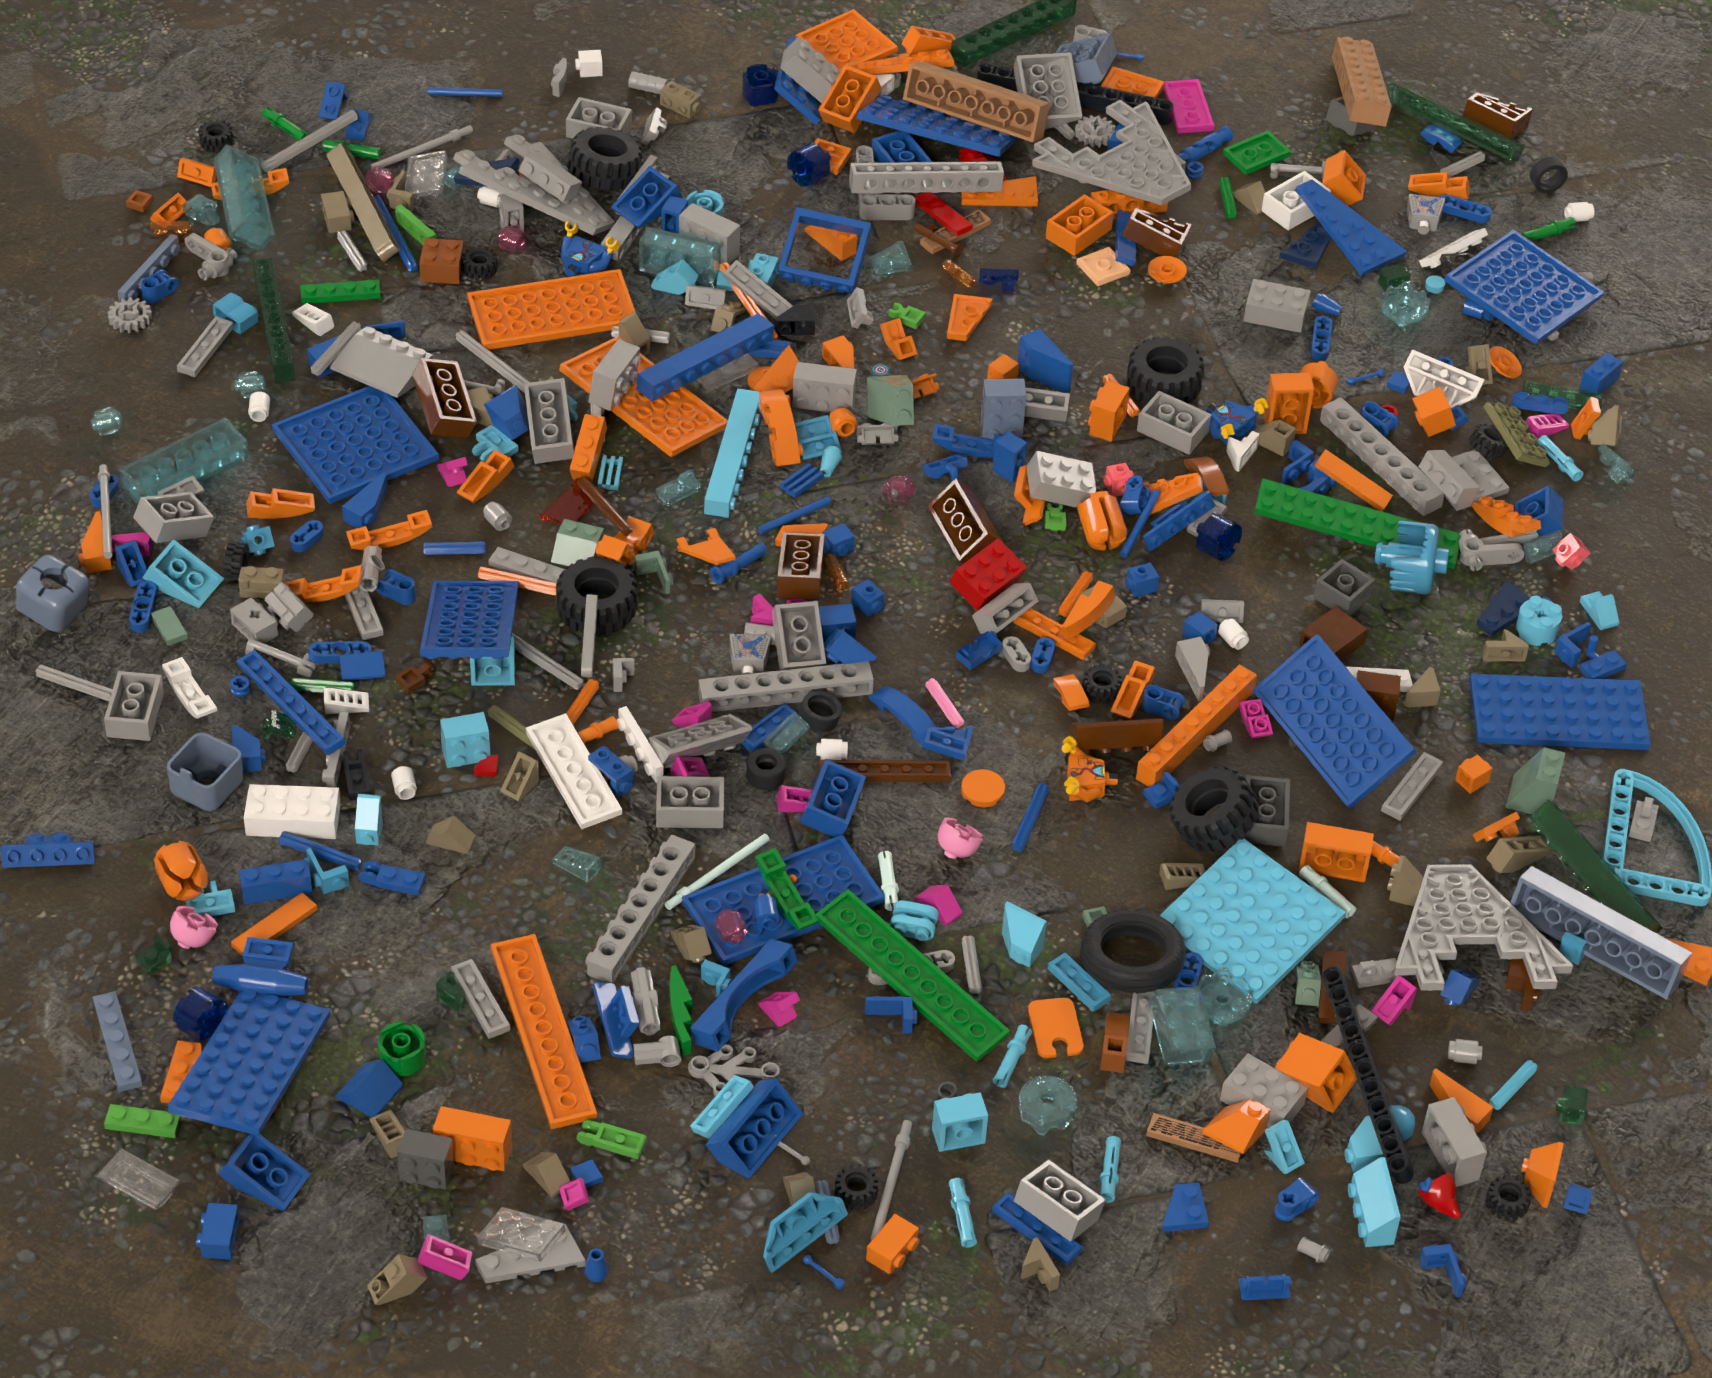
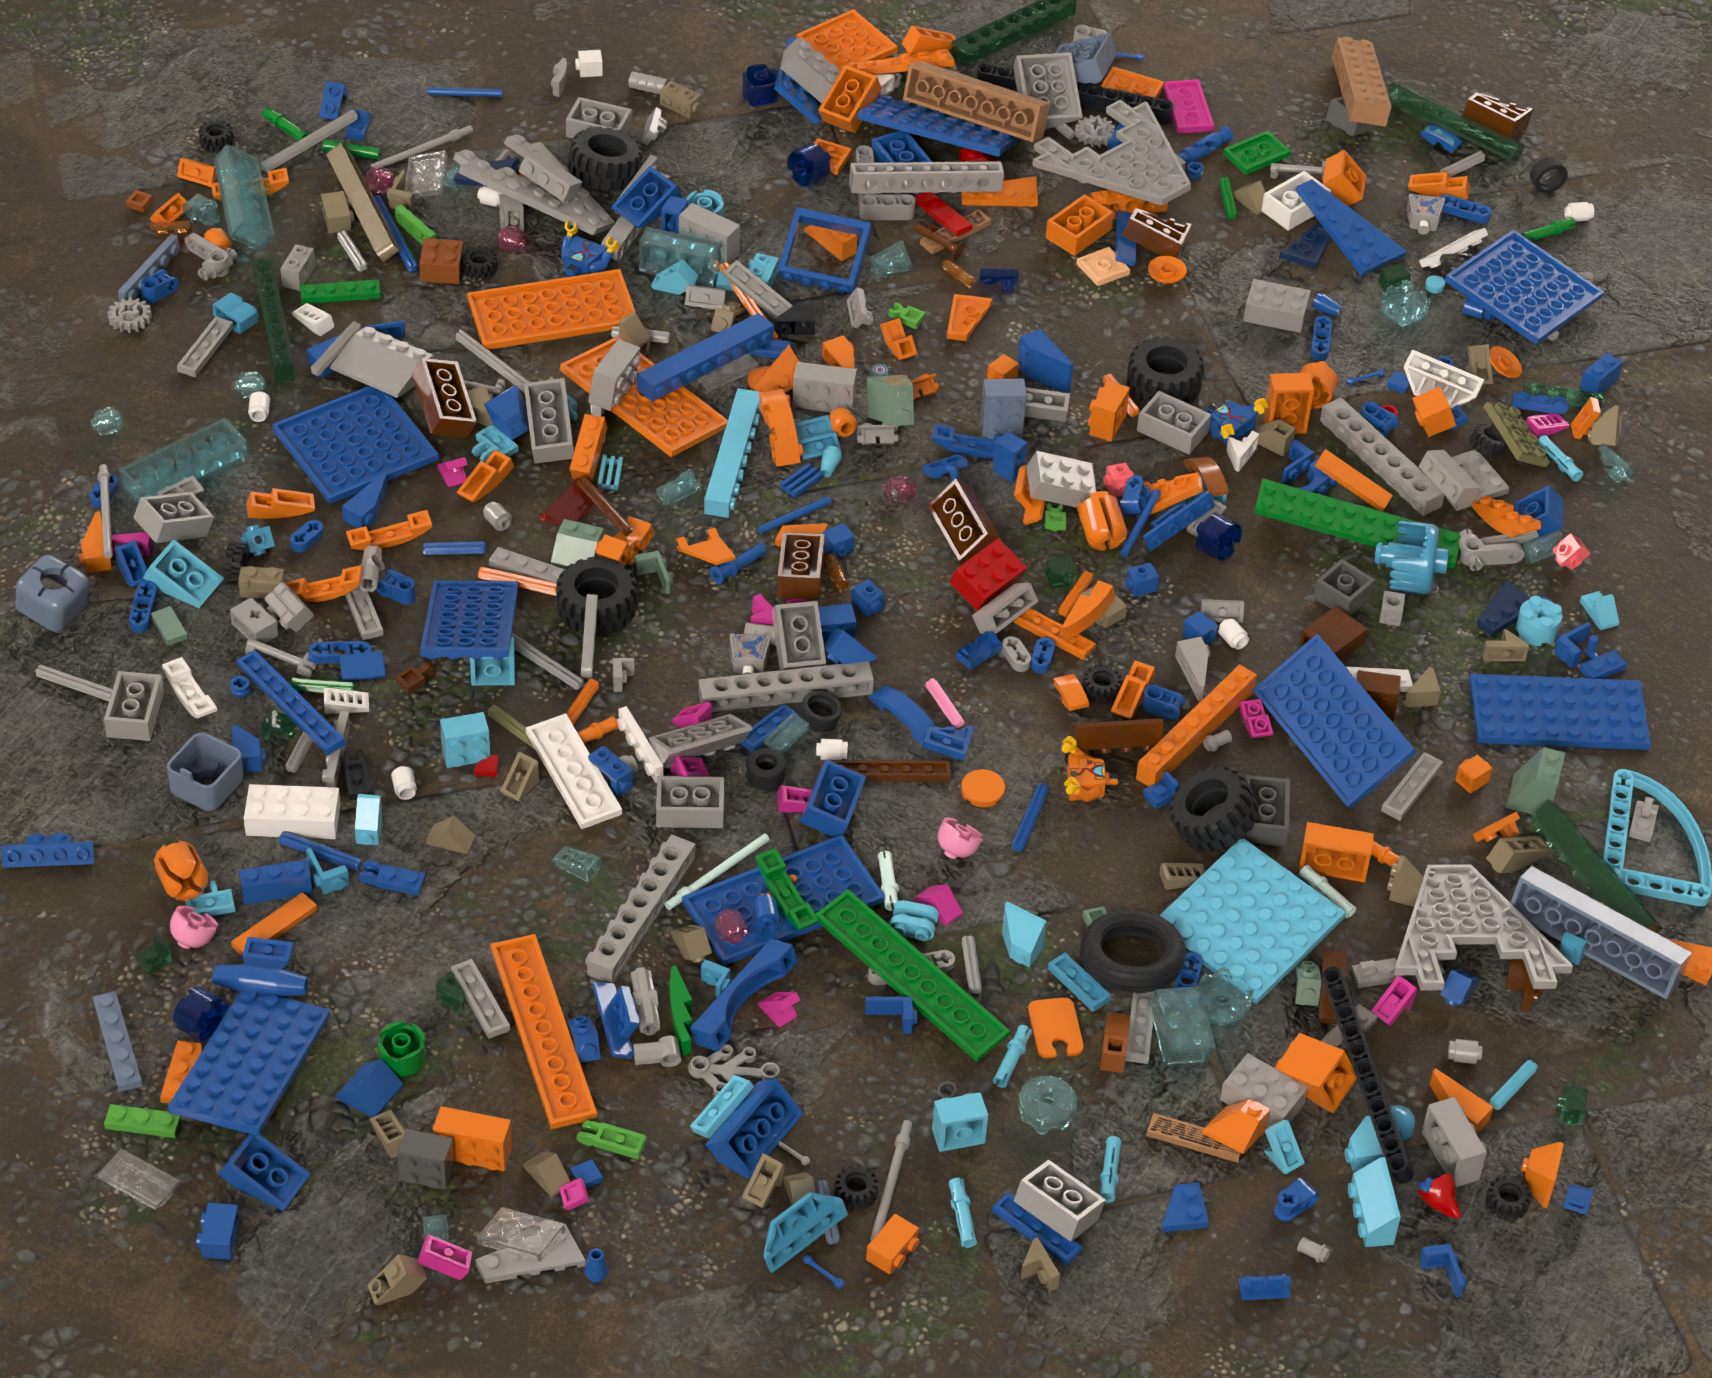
none -> light grey brick [280,244,315,291]
none -> dark tan slope [742,1153,785,1208]
none -> clear green brick [1045,555,1079,589]
none -> light grey brick [1379,591,1405,626]

